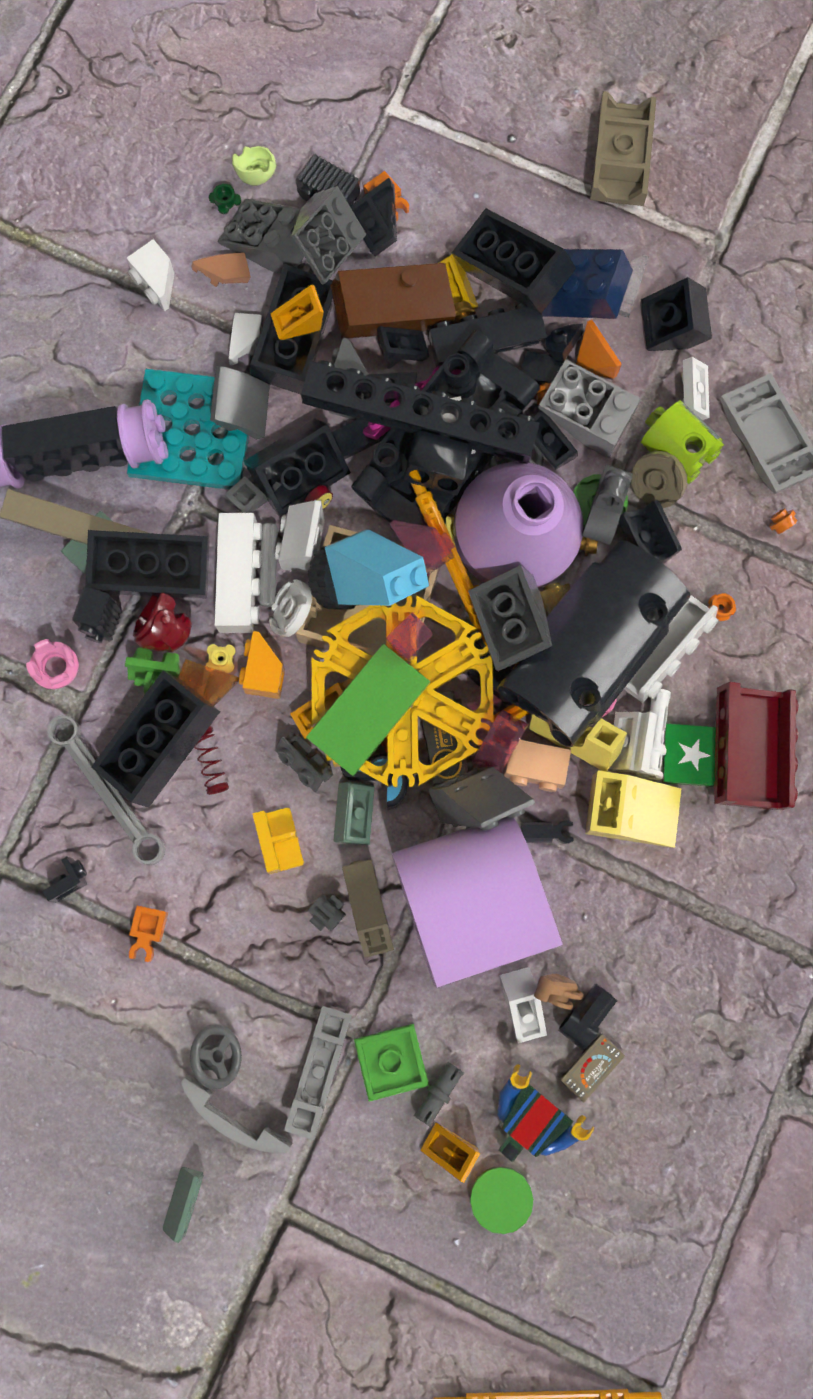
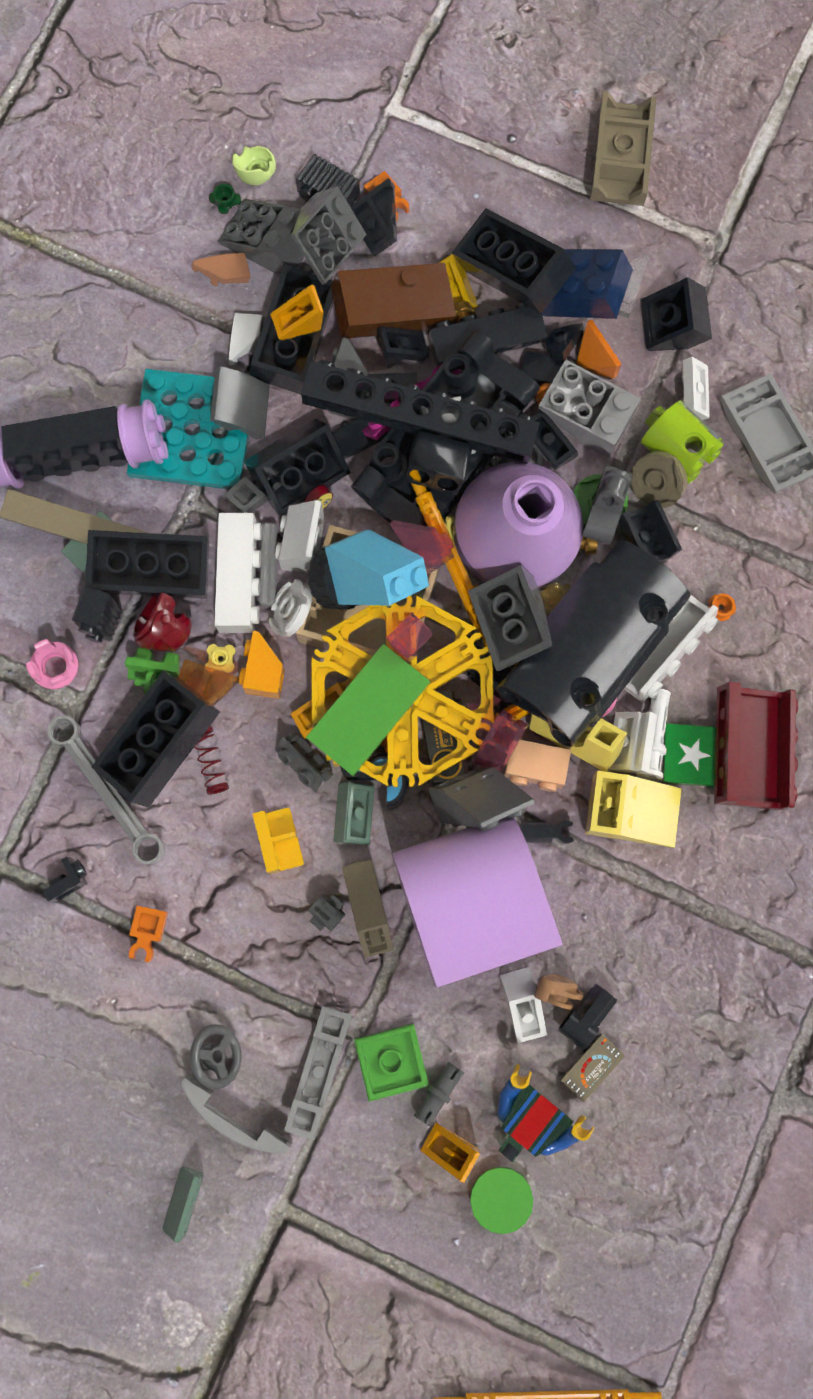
white slope [127,239,174,311] -> none
orange plate [769,508,797,534] -> none

